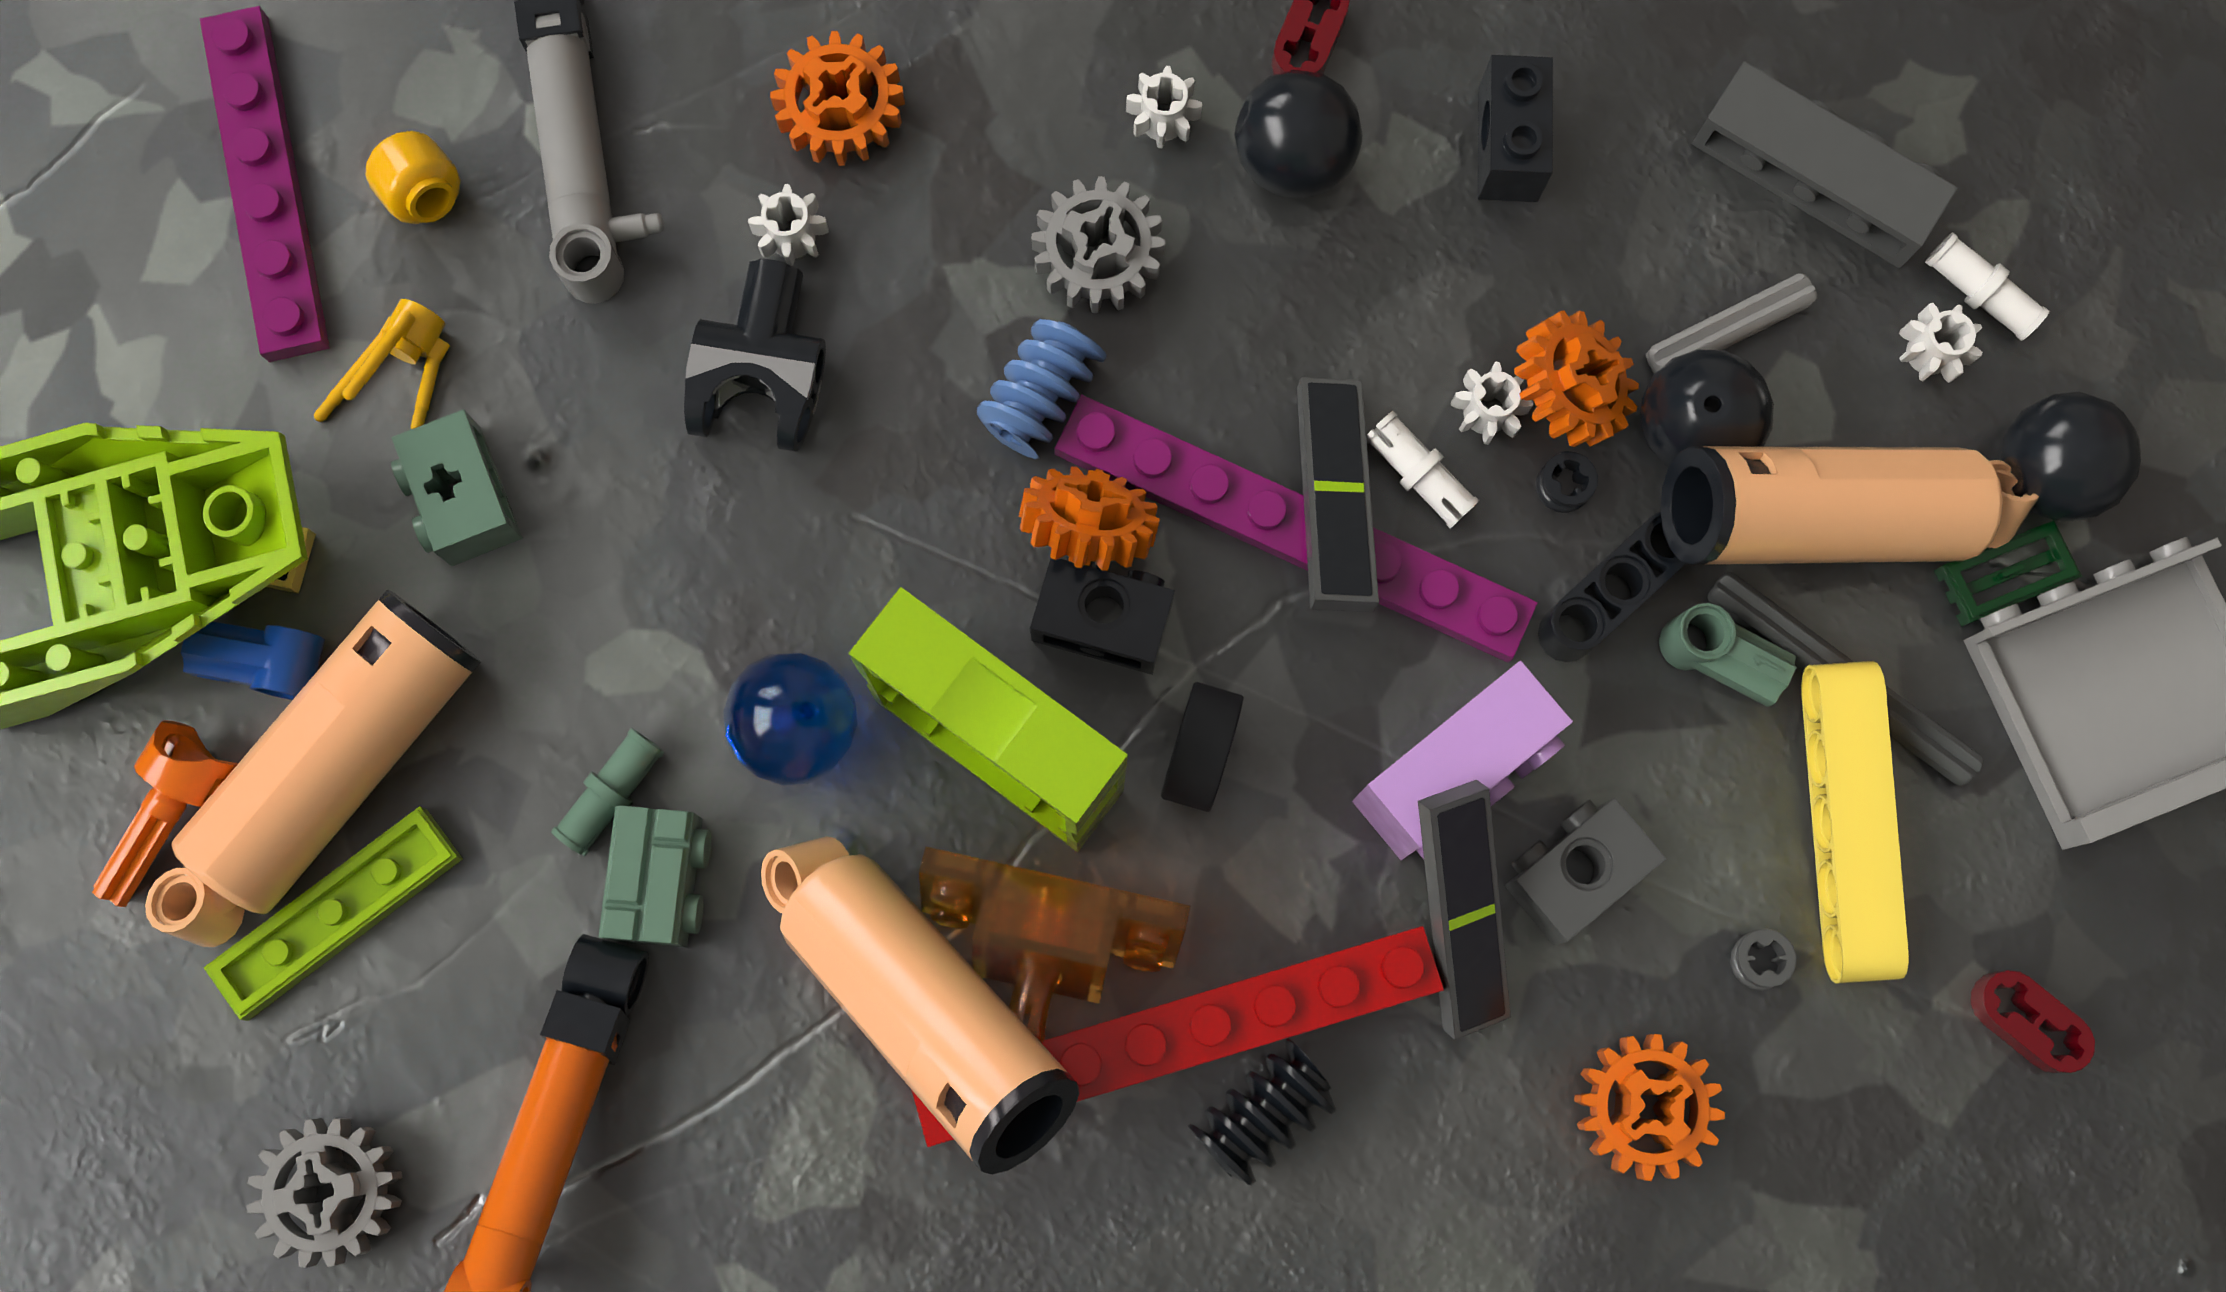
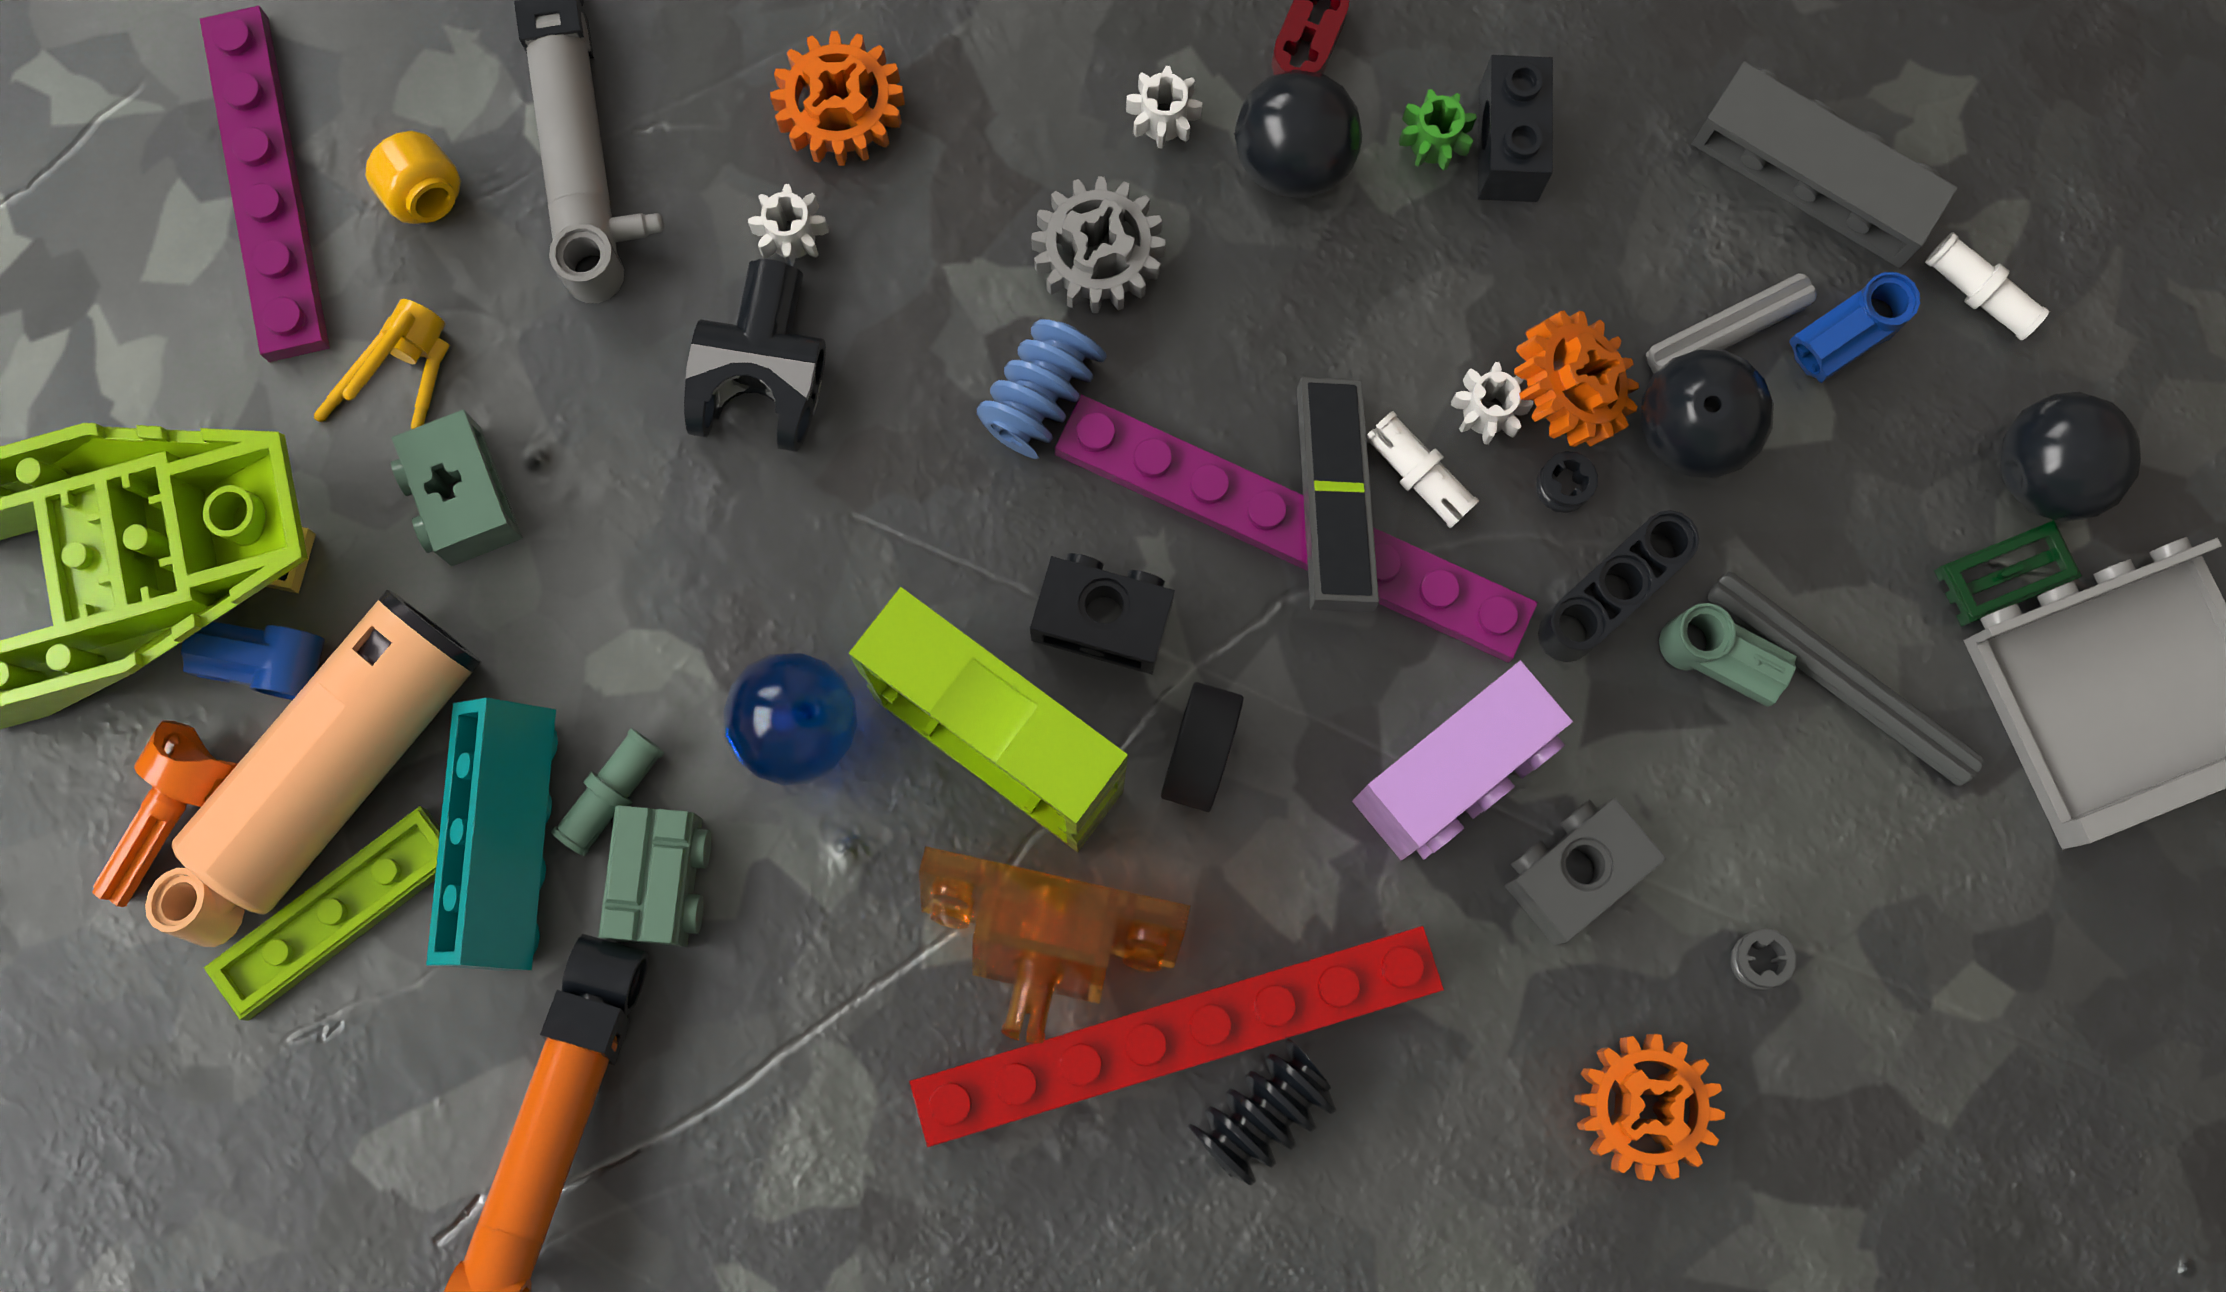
light grey gear [246,1118,403,1268] -> none
light nougat piece [761,836,1079,1175] -> none
orange gear [1019,466,1160,571] -> none
tile [1418,780,1511,1040] -> none
light nougat piece [1660,446,2039,565] -> none
light yellow beam [1801,661,1909,984] -> none
white gear [1899,303,1983,383] -> none
dark red beam [1971,970,2095,1073] -> none
none -> teal brick [426,698,558,971]
none -> bright green gear [1399,89,1477,171]
none -> blue piece [1789,272,1920,383]

